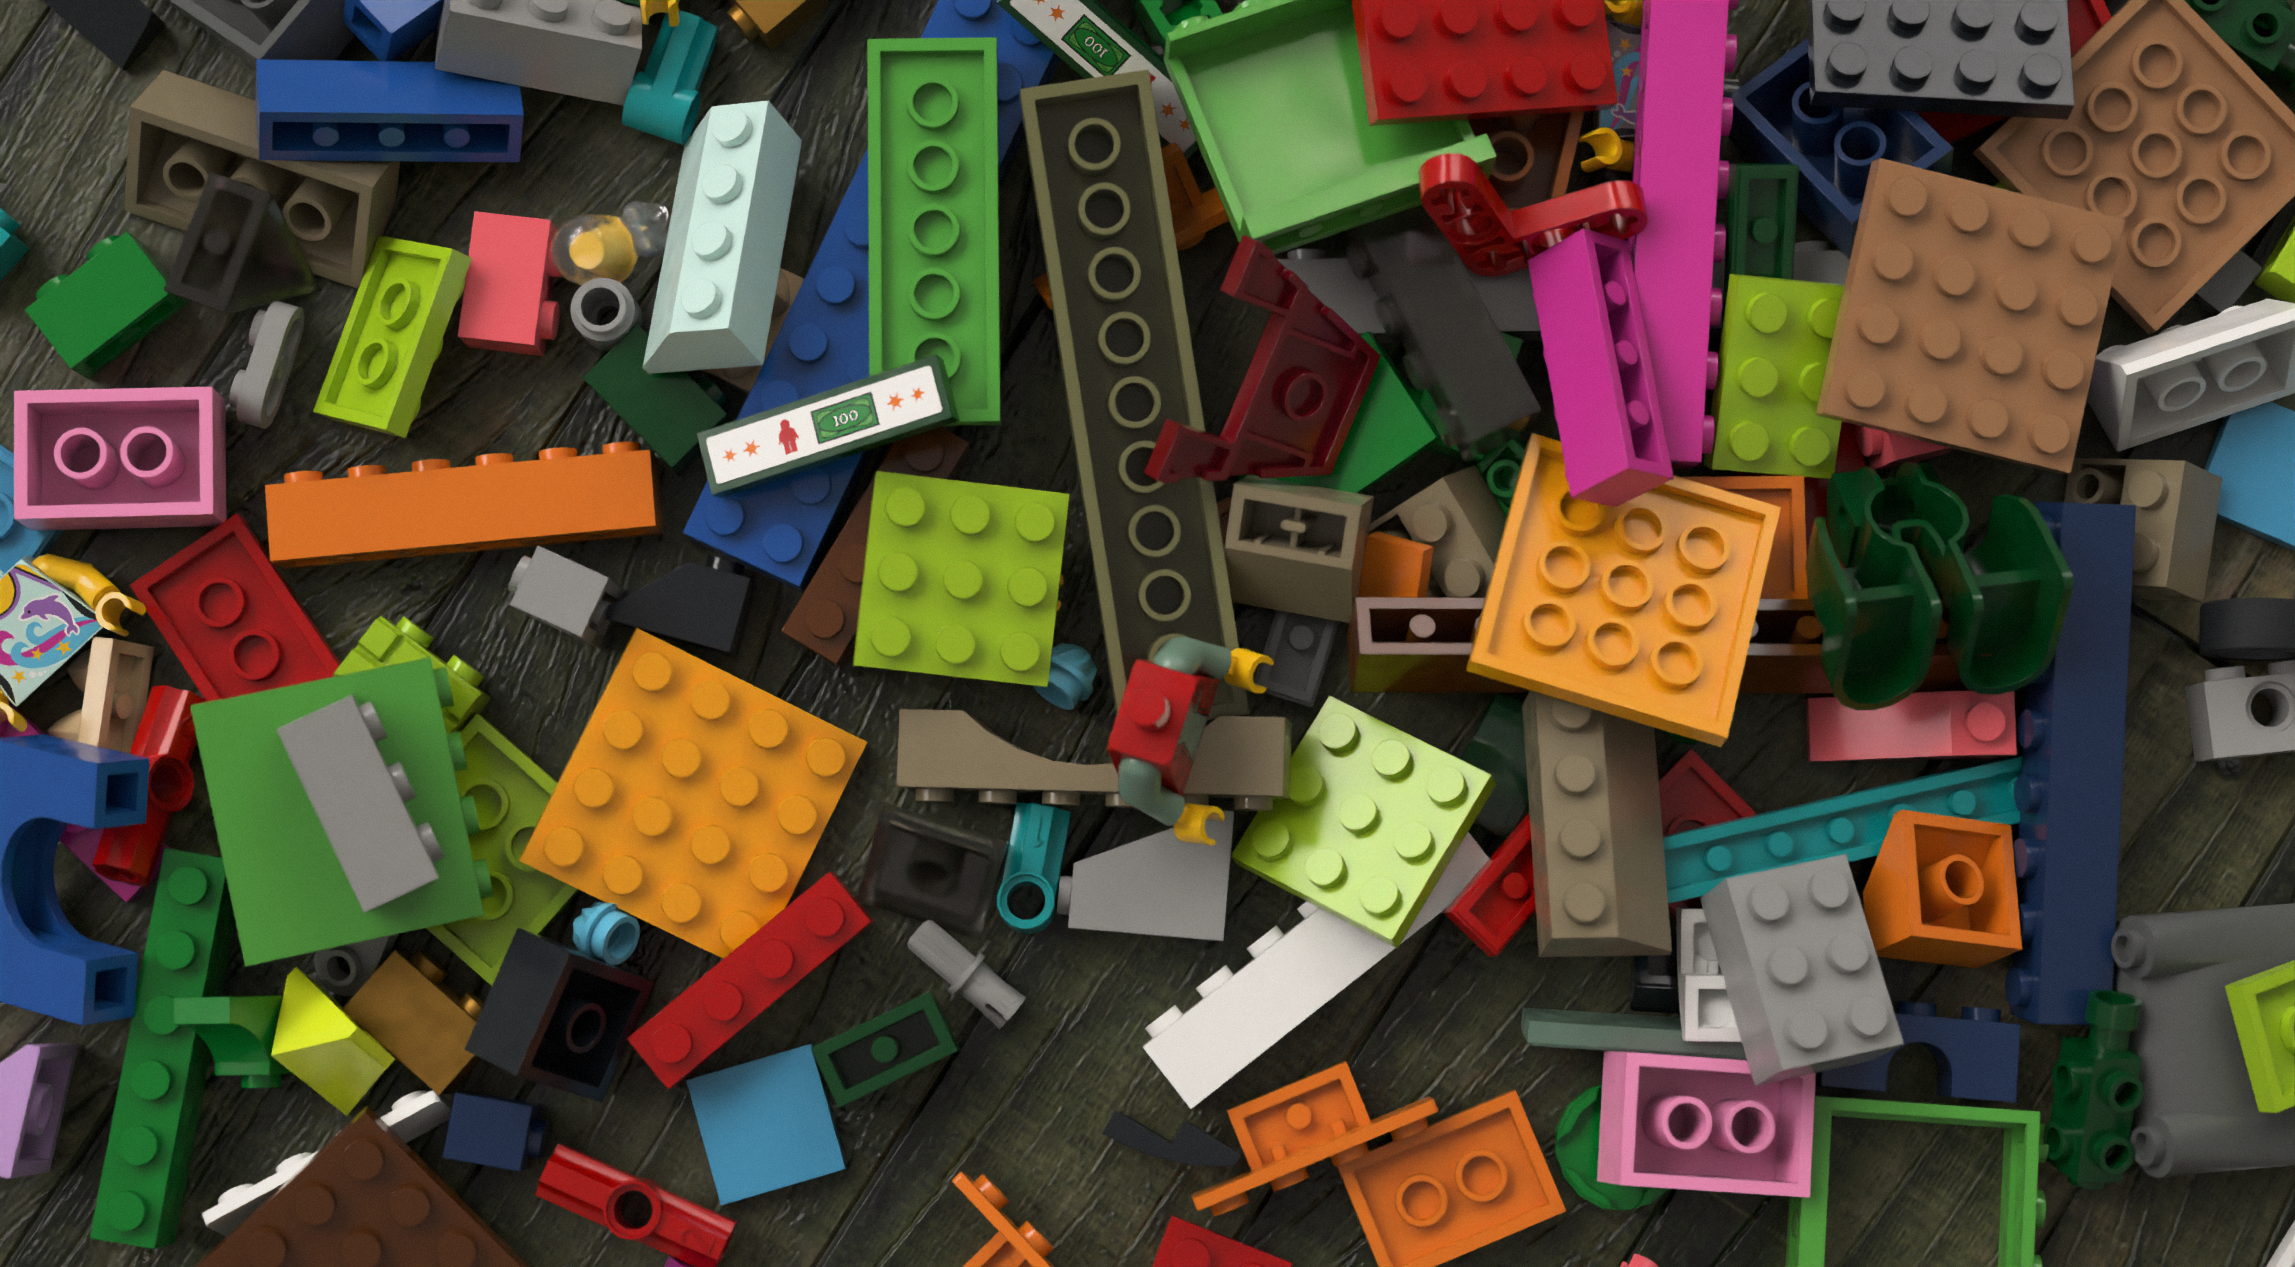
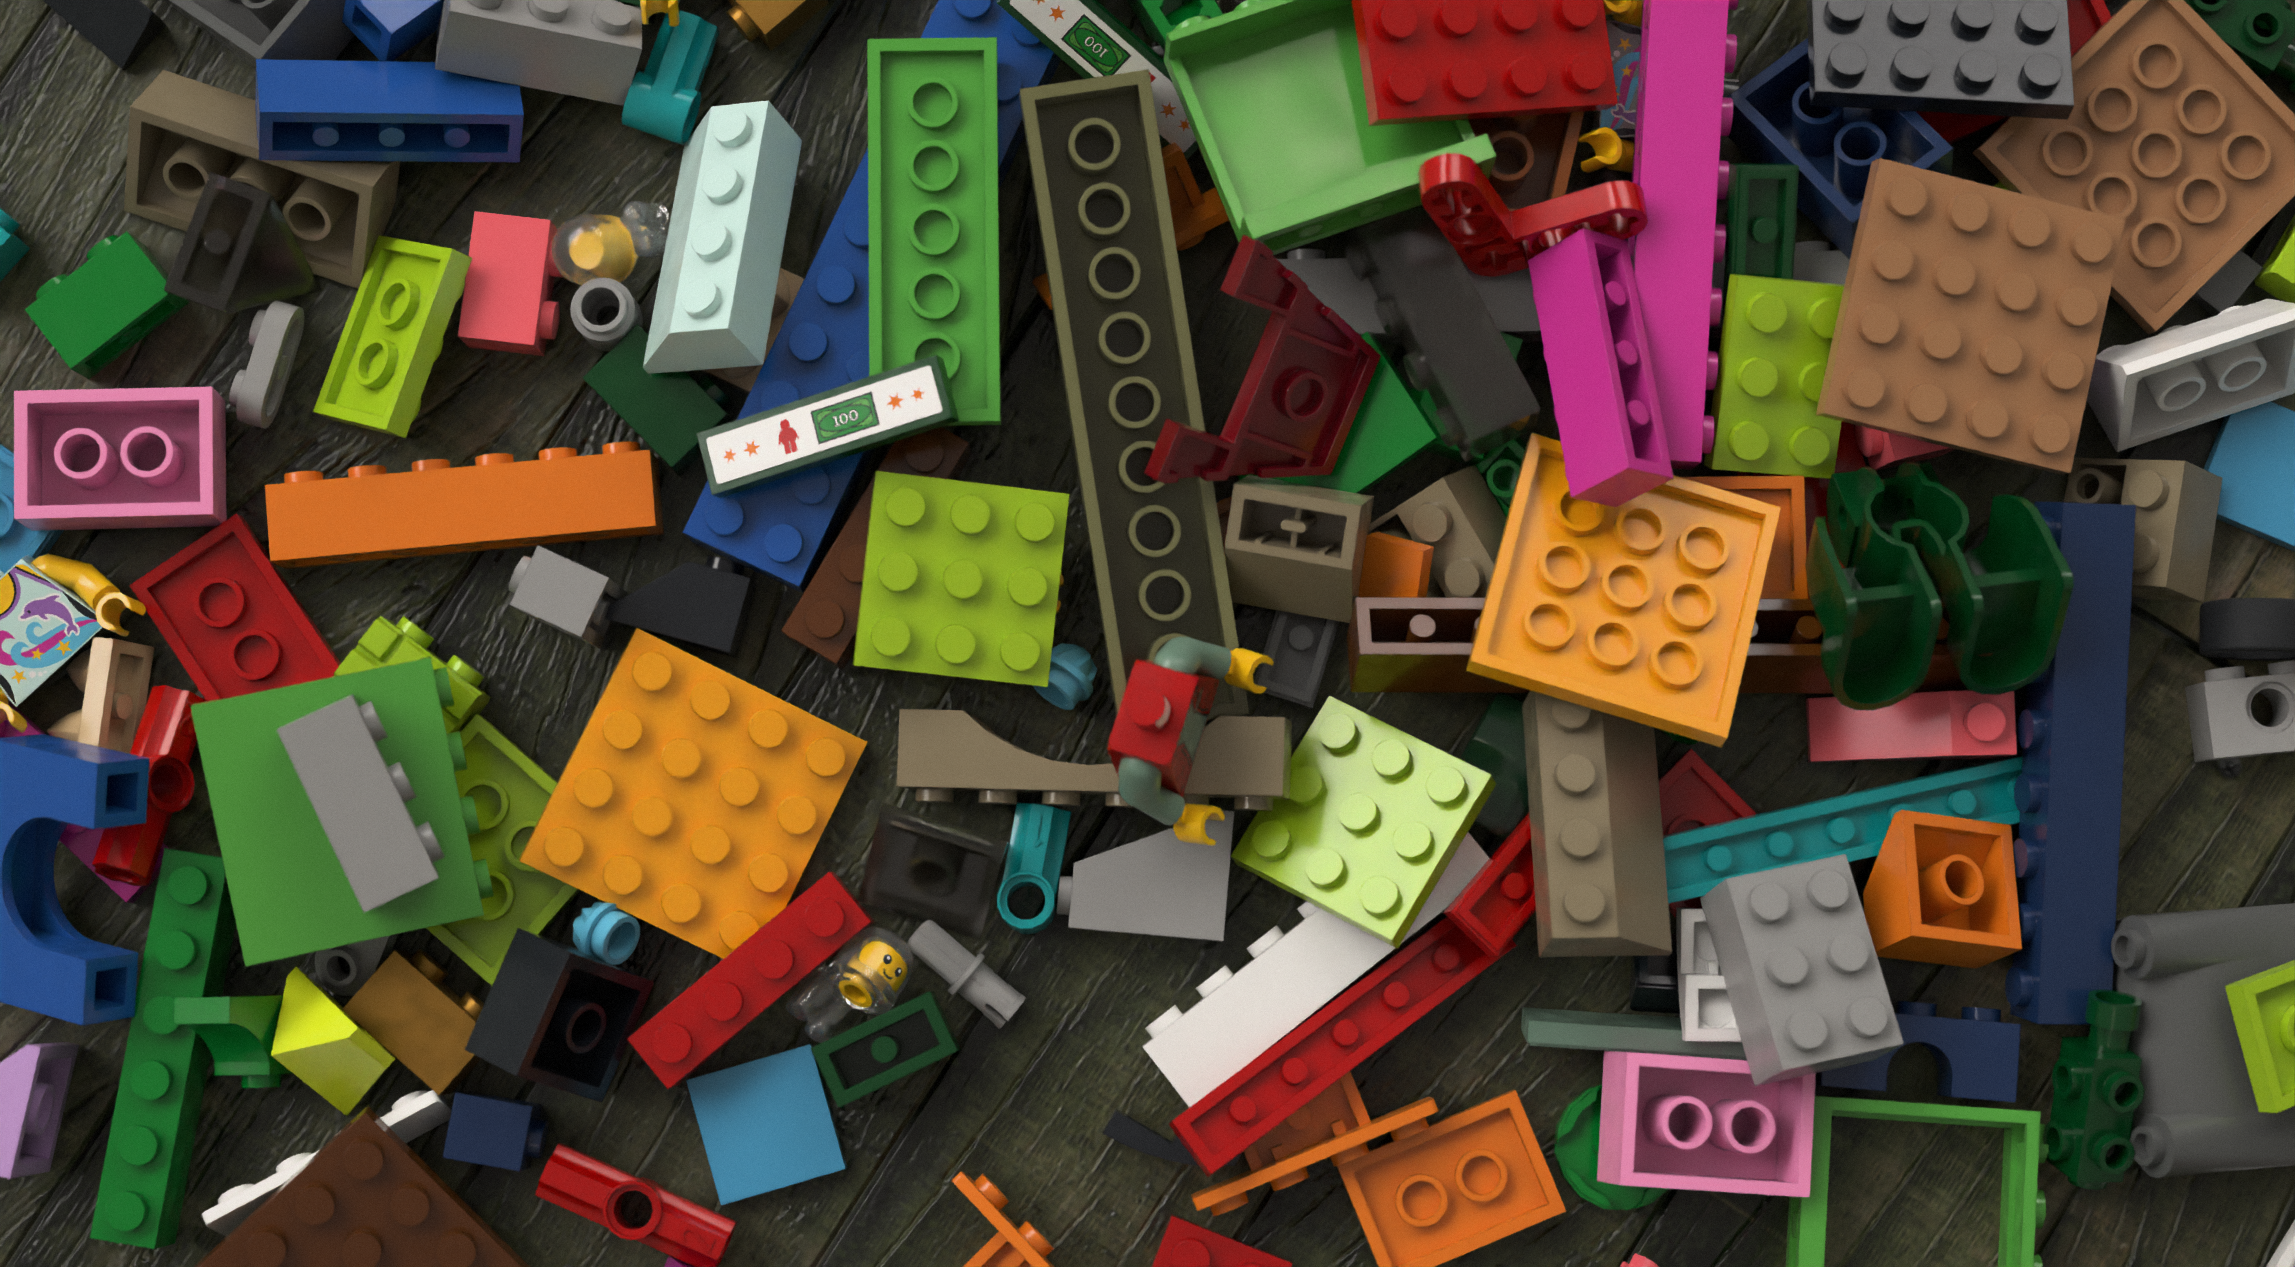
none -> clear piece [786,926,914,1043]
none -> red plate [1169,917,1517,1177]

